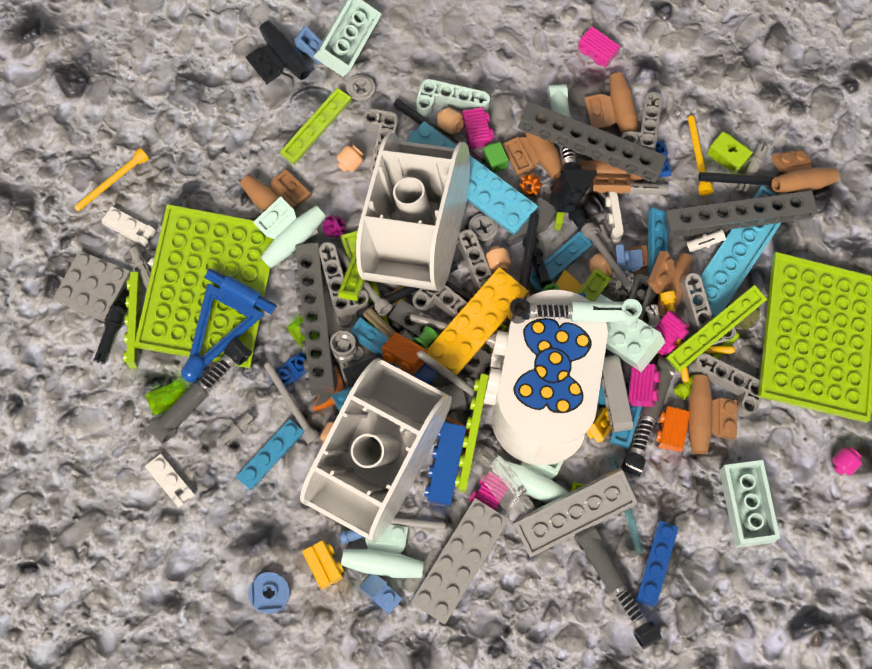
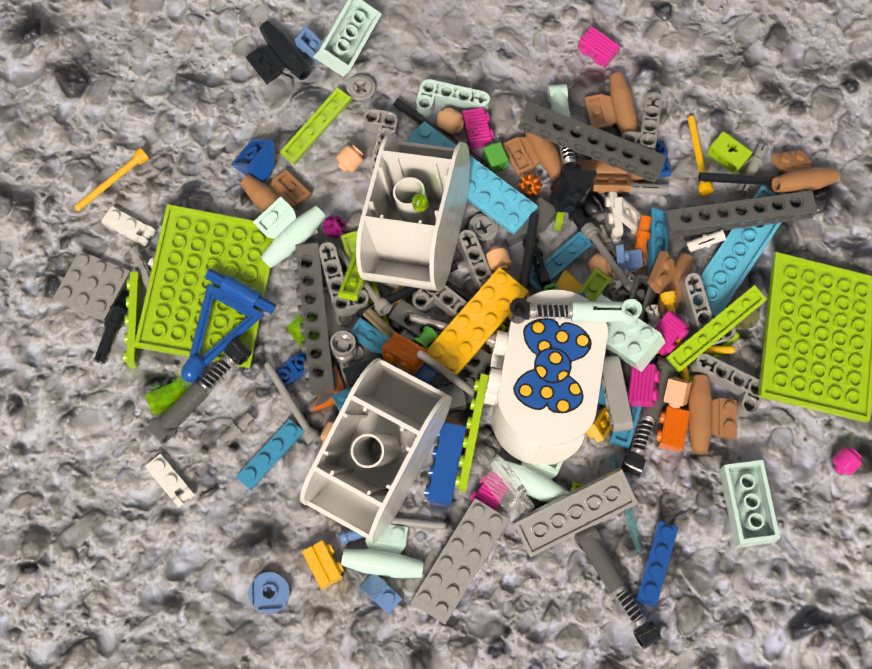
none -> blue slope [231,138,274,182]
none -> clear neon green hinge [412,194,428,212]
none -> white plate [613,197,642,234]
none -> orange pin [634,215,652,255]
none -> light nougat brick [664,377,692,408]

